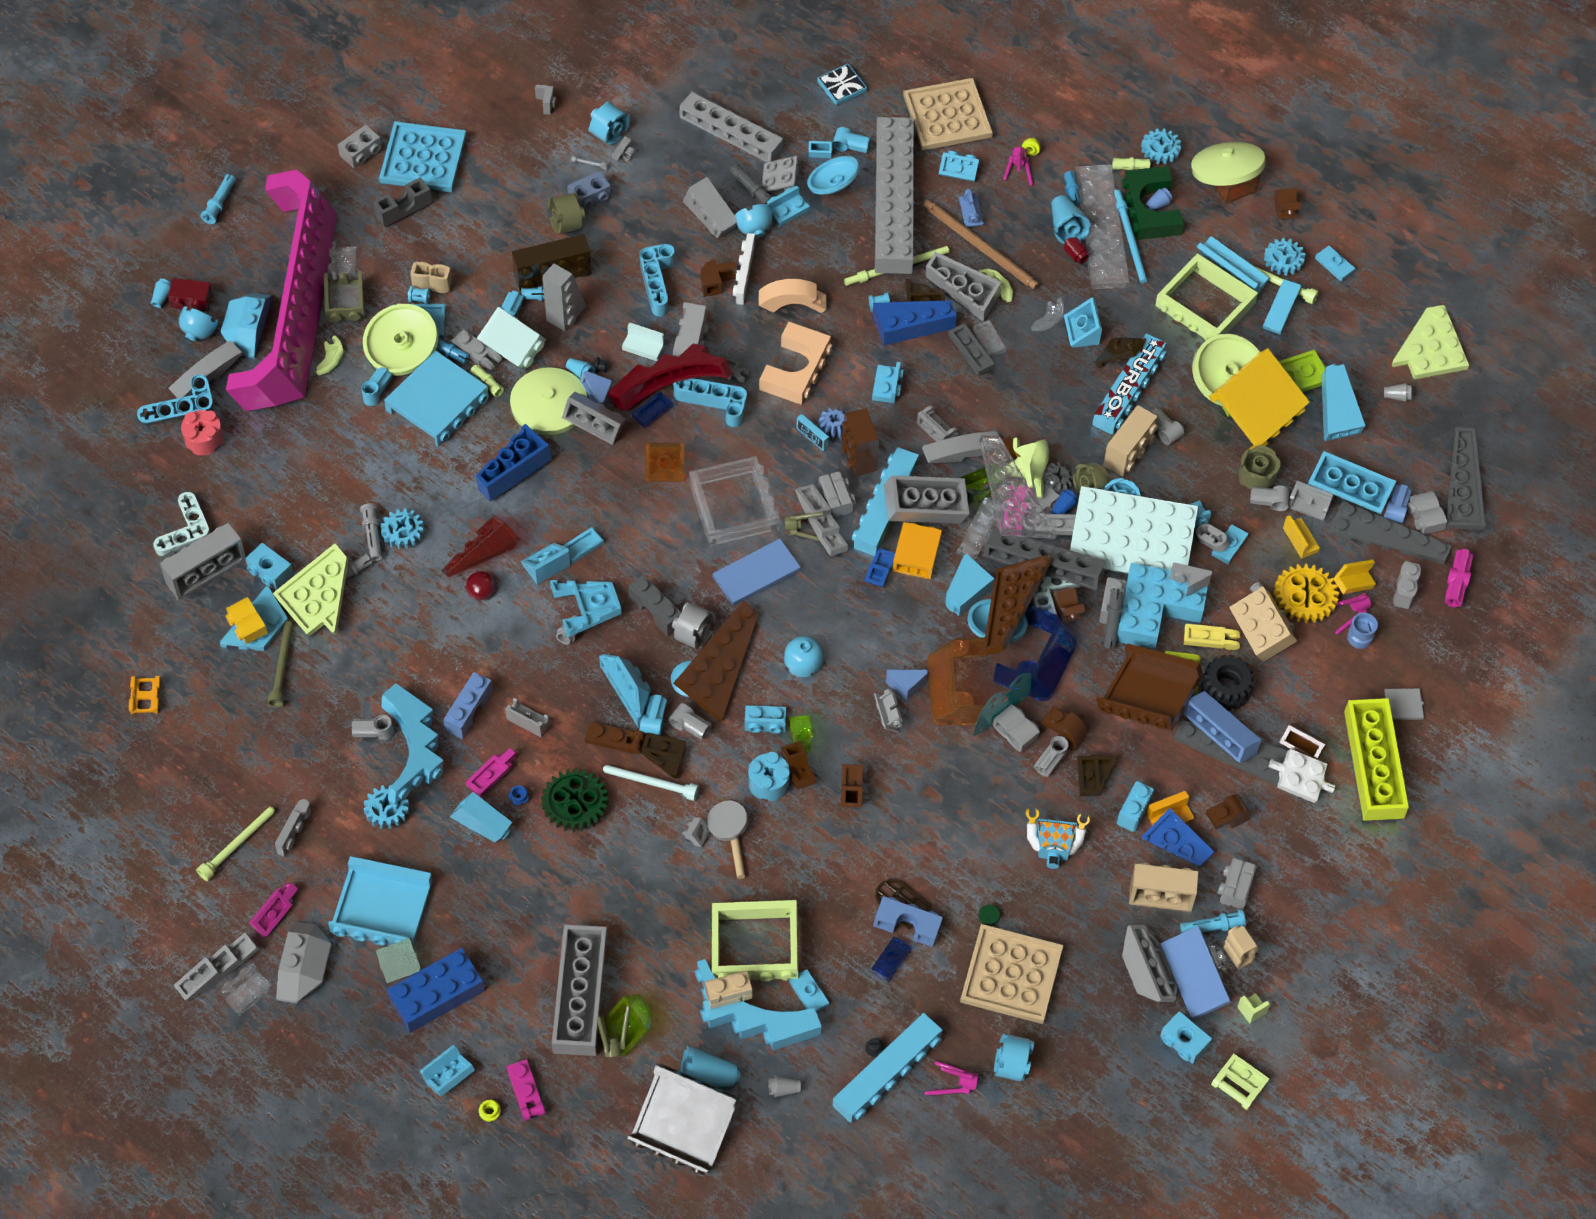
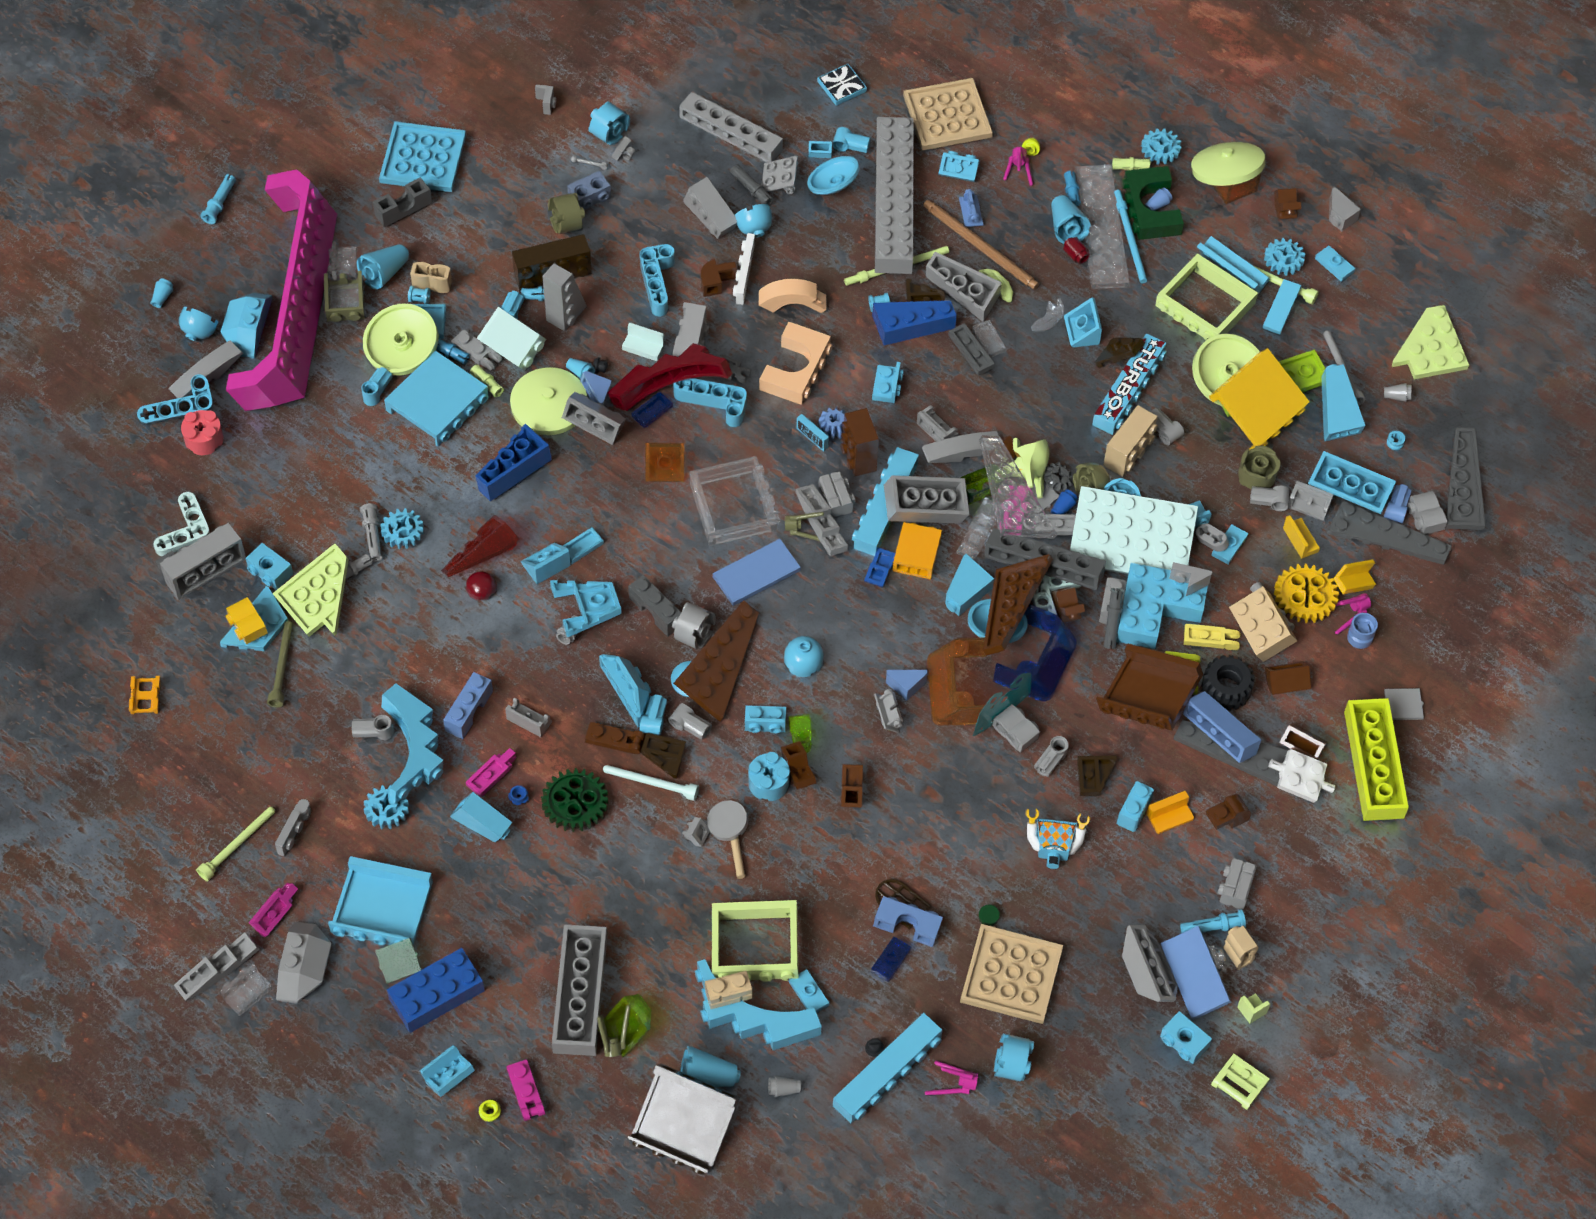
dark red brick [168,278,213,312] -> none
yellowish green piece [316,335,344,376] -> none
light grey brick [338,125,382,168] -> none
medium azure bracket [767,185,810,227] -> none
reddish brown brick [1042,705,1087,752] -> none
tan brick [1129,863,1198,912] -> none
blue wing [1141,808,1215,867] -> none
light grey brick [1393,561,1421,609] -> none
dark pink piece [1444,549,1473,608] -> none
none -> medium azure cone [357,244,409,290]
none -> reddish brown brick [1265,662,1311,695]
none -> light grey piece [1323,331,1365,406]
none -> light grey slope [1329,187,1361,231]
none -> medium azure bush [1387,431,1405,450]

